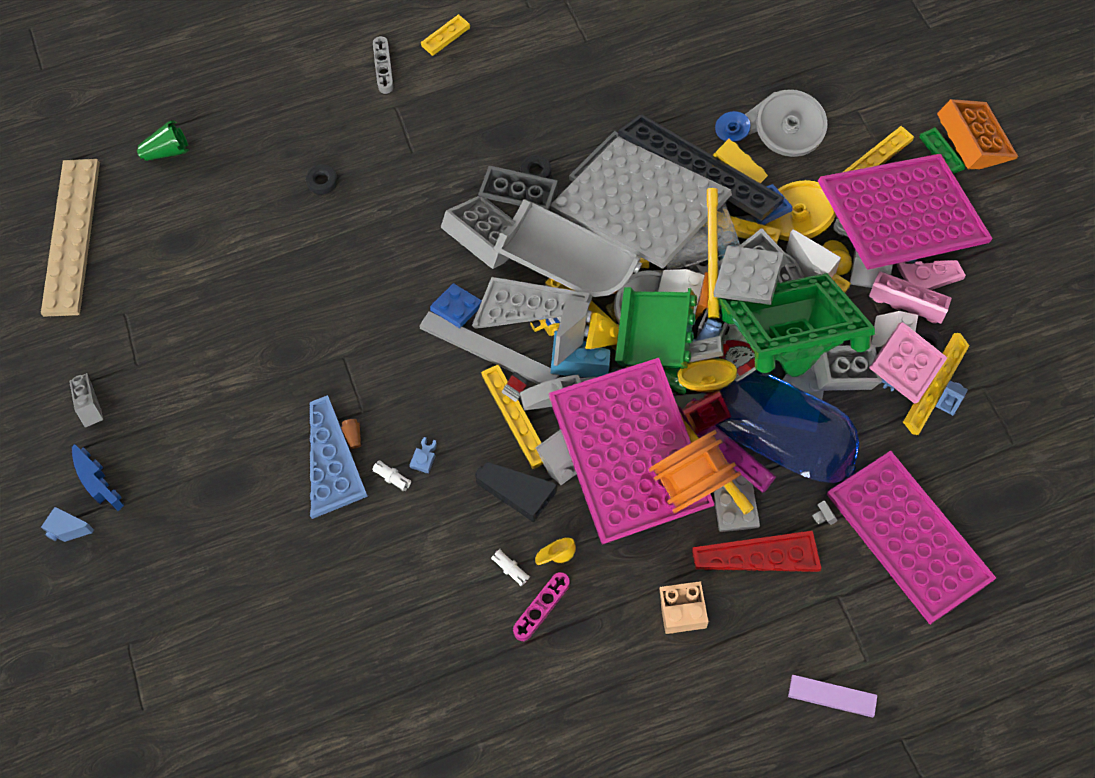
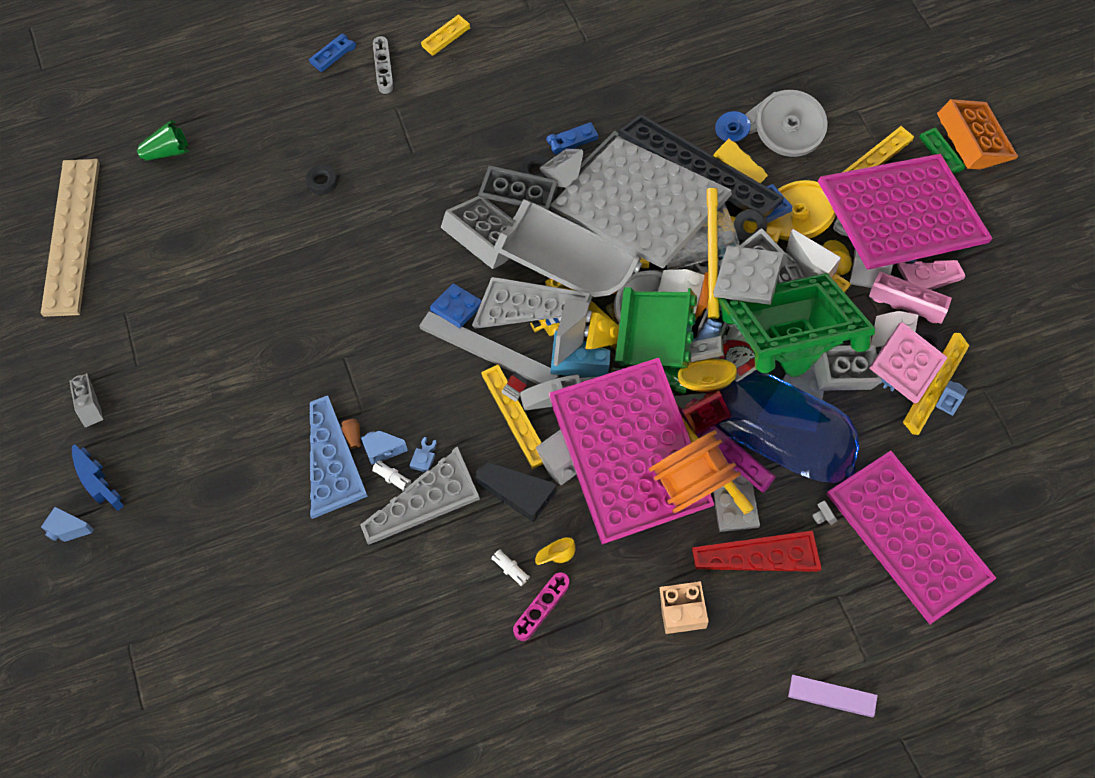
none -> blue plate [309,34,356,72]
none -> medium blue slope [361,431,408,465]
none -> light grey wing [361,447,480,545]
none -> light grey slope [539,149,583,188]
none -> blue plate [546,122,598,154]
none -> black tyre [733,209,767,242]

